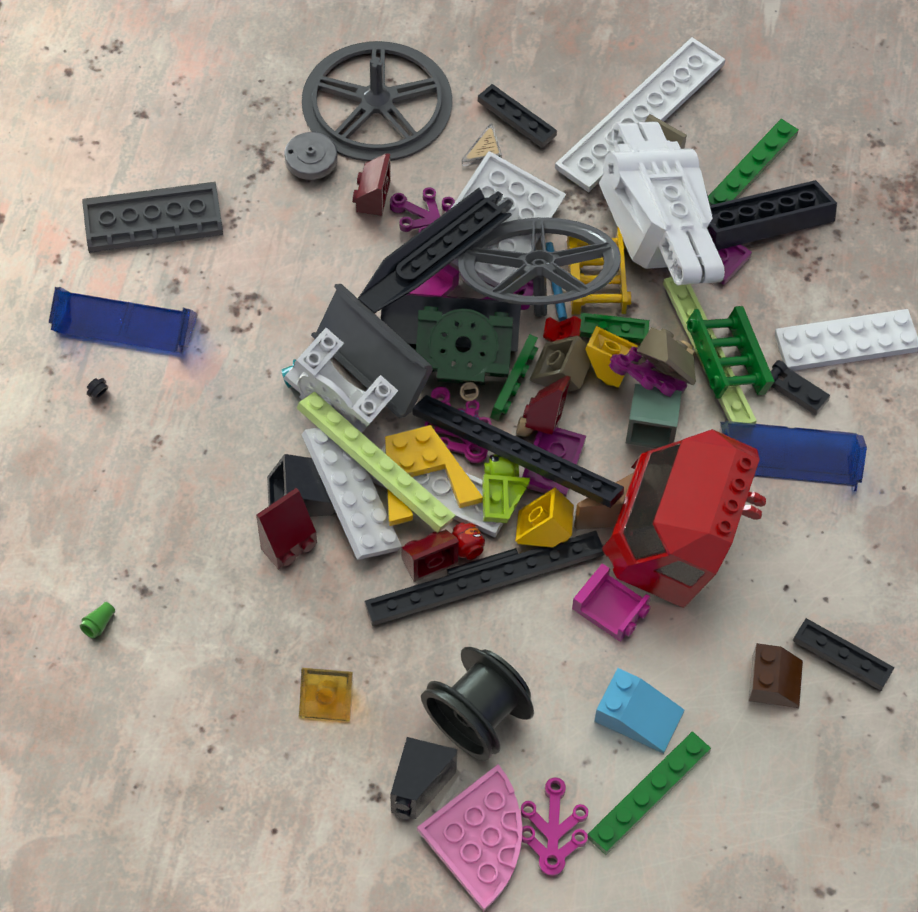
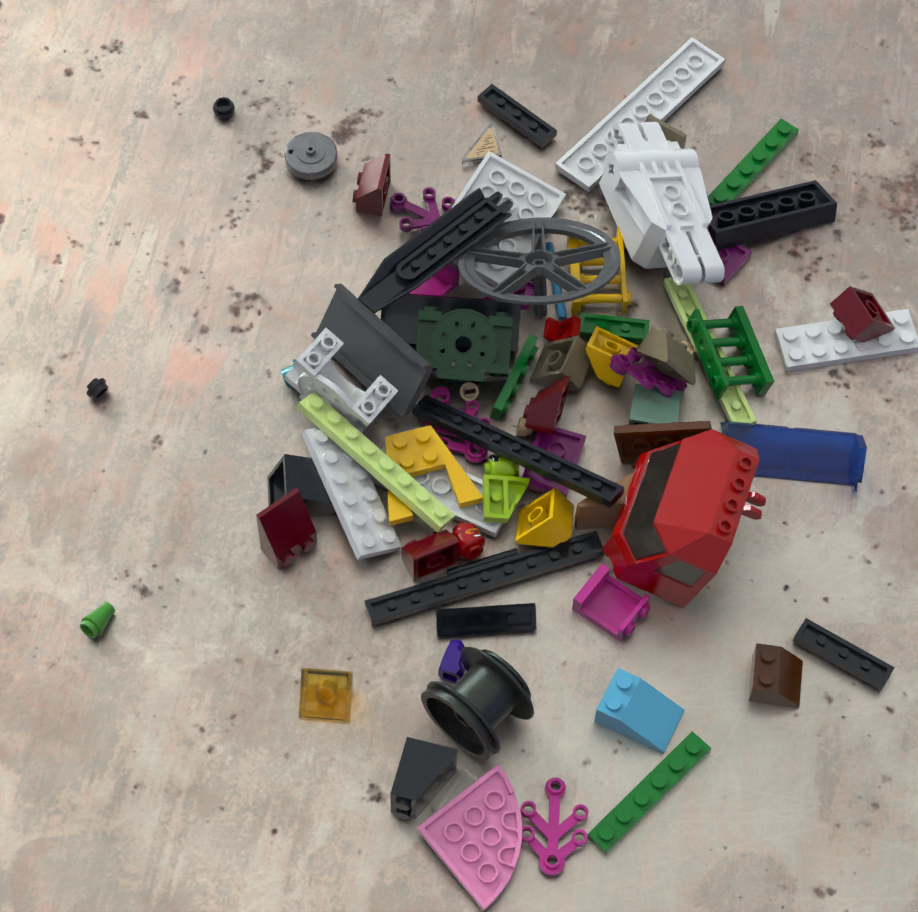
clear blue piece [49,287,198,353] -> none
dark grey ladder [82,181,223,253] -> none
dark grey wheel [302,41,452,162] -> none
black plate [770,360,830,415] -> none
none -> black plate [213,97,235,118]
none -> black plate [436,603,537,636]
none -> dark purple rock [438,639,467,684]
none -> reddish brown plate [613,421,712,463]
none -> dark red slope [830,286,895,342]

